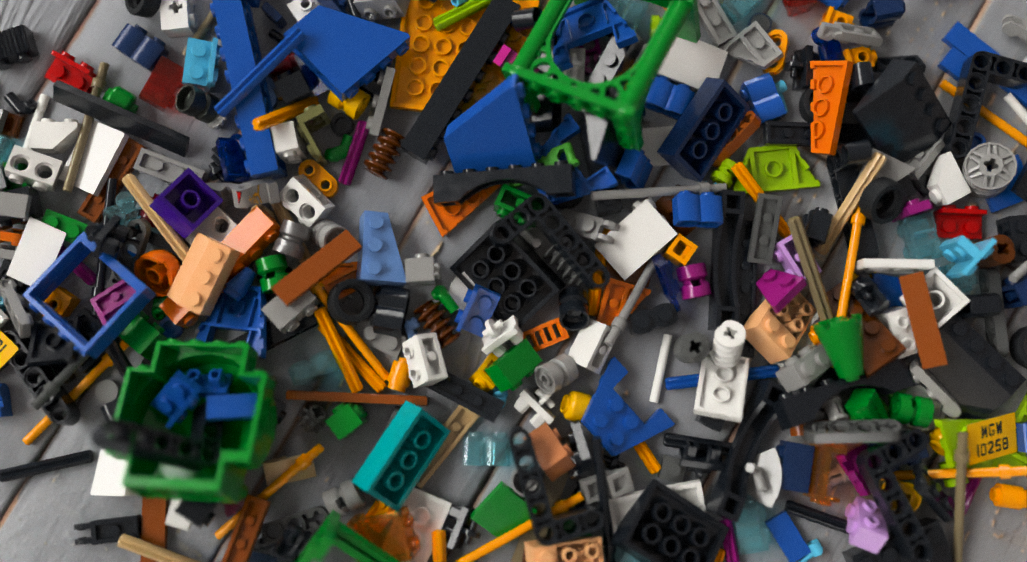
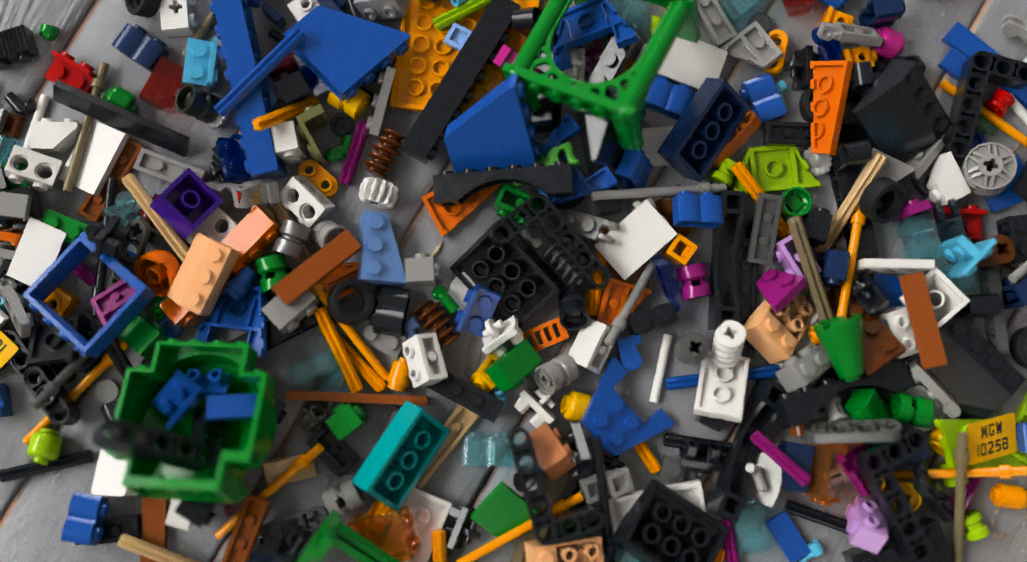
none -> lime head [27,428,63,465]
none -> green hinge [39,23,60,41]
none -> blue brick [61,492,110,546]
none -> black hinge [307,426,361,478]
none -> white gear [359,177,398,210]
none -> light blue tile [443,22,472,52]
none -> blue leg [615,335,642,370]
none -> magenta axle [750,430,811,487]
none -> green wheel [780,187,812,221]
none -> light grey piece [801,147,833,177]
none -> dark blue brick [817,249,851,288]
none -> dark pink head [870,26,905,59]
none -> black hinge [933,199,967,263]
none -> lime wheel [964,509,991,541]
none -> clear green plate [975,115,999,136]
none -> red wheel [984,89,1015,118]

